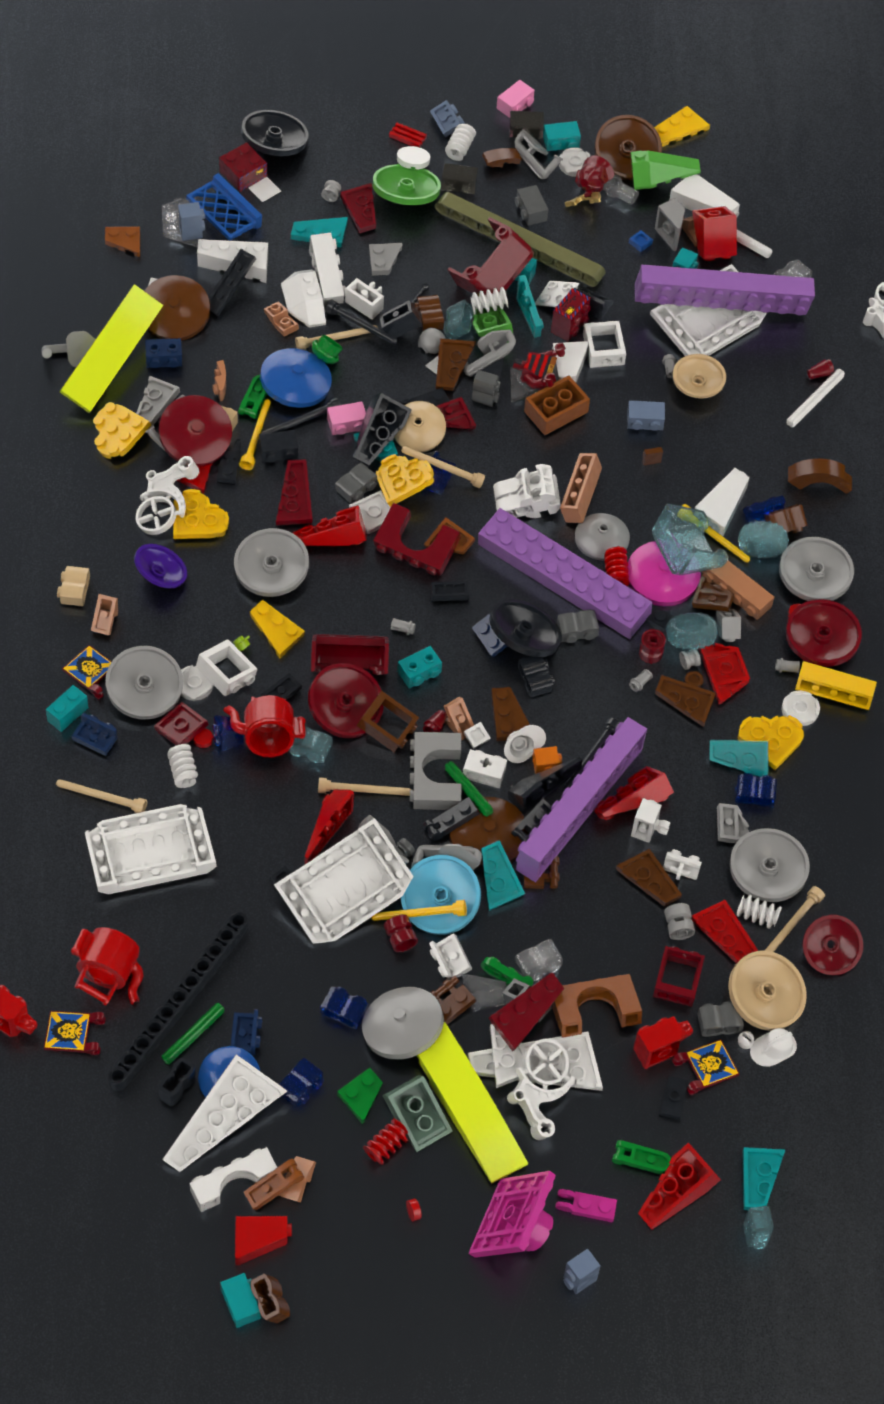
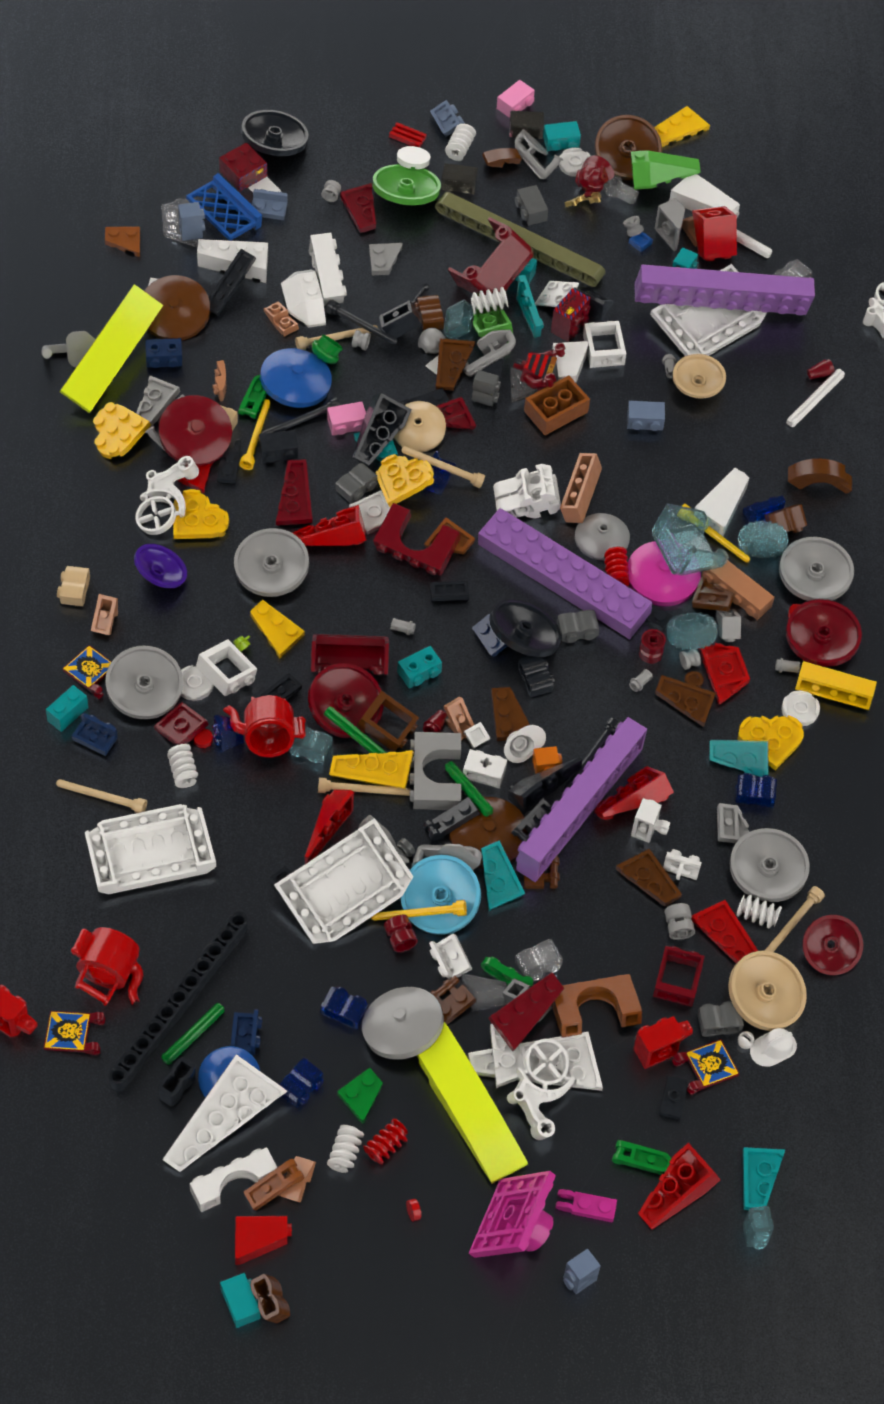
teal wing [291,217,348,247] -> none
white brick [345,278,384,320] -> none
sand green slope [382,1075,453,1152] -> none
reddish brown tile [642,447,663,466] -> none
none -> sand blue bracket [252,189,288,220]
none -> green axle [324,707,387,754]
none -> white piece [327,1125,364,1173]
none -> yellow wing [329,750,414,790]
none -> light grey wheel [352,330,371,351]
none -> light grey wheel [623,216,644,237]

